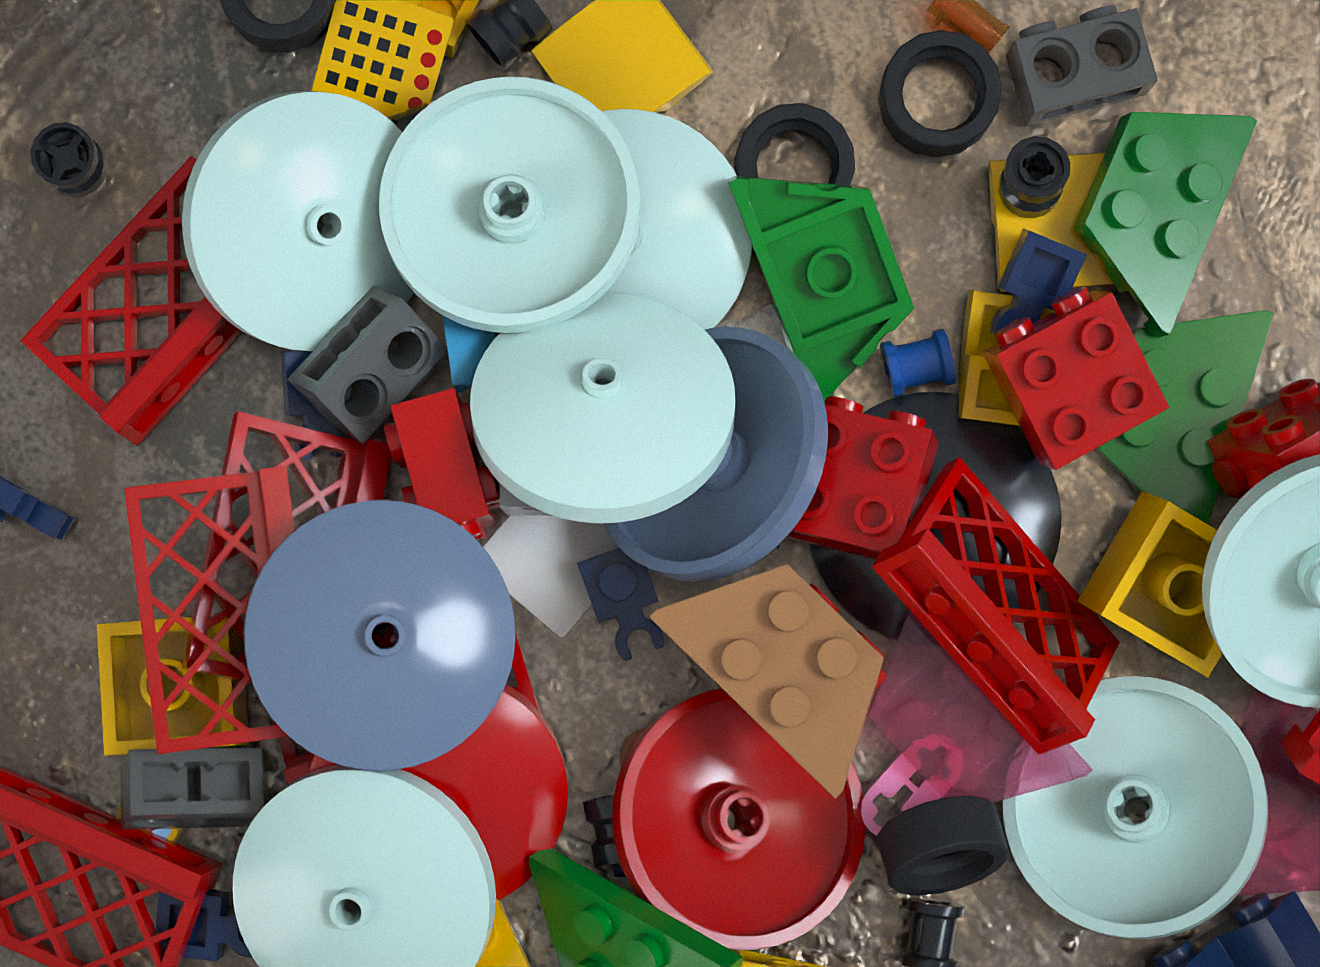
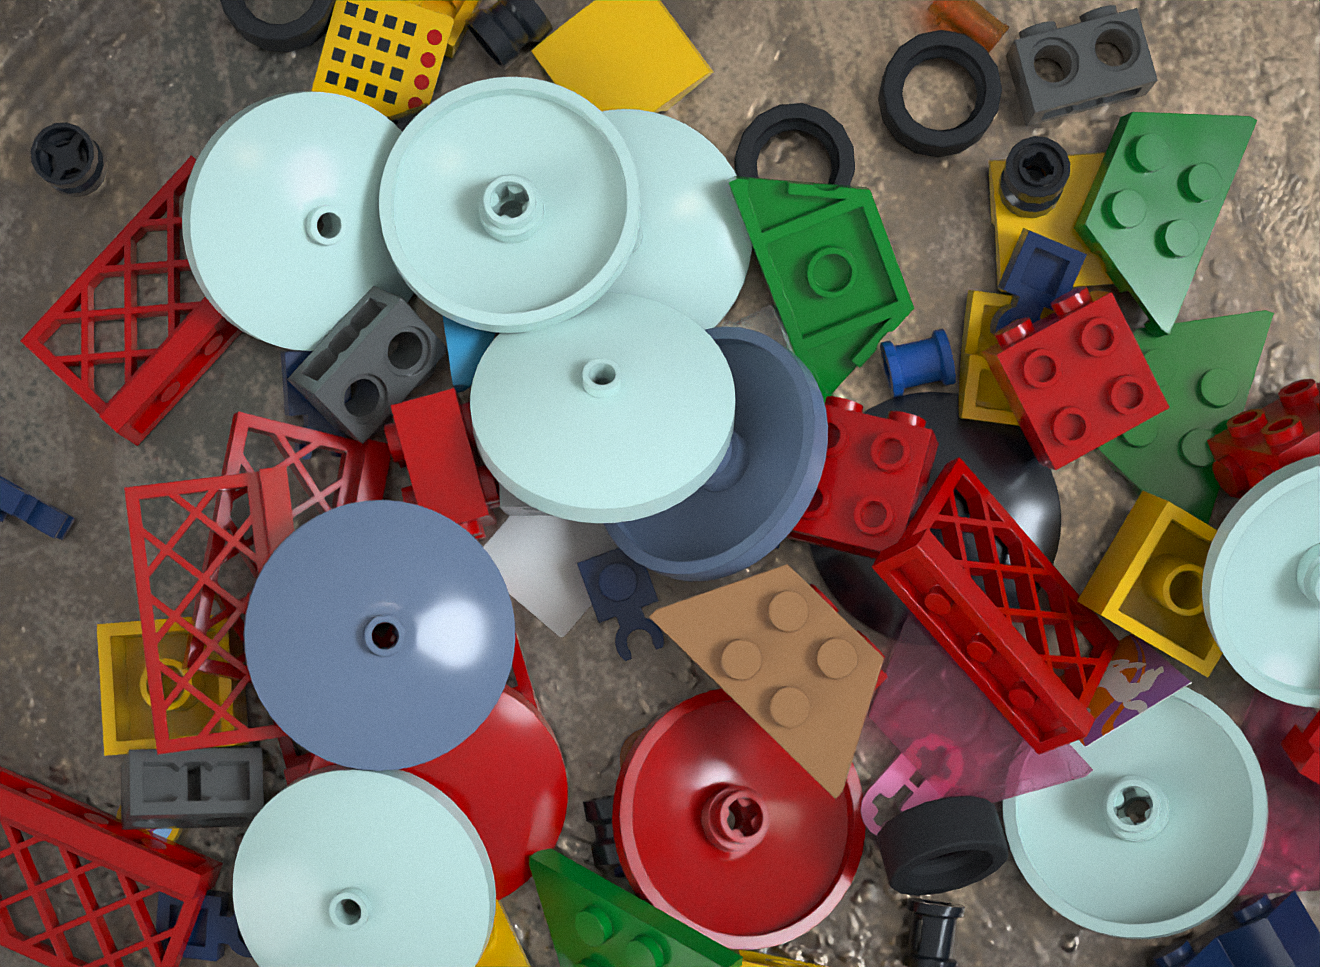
none -> sticker [1059,633,1192,747]

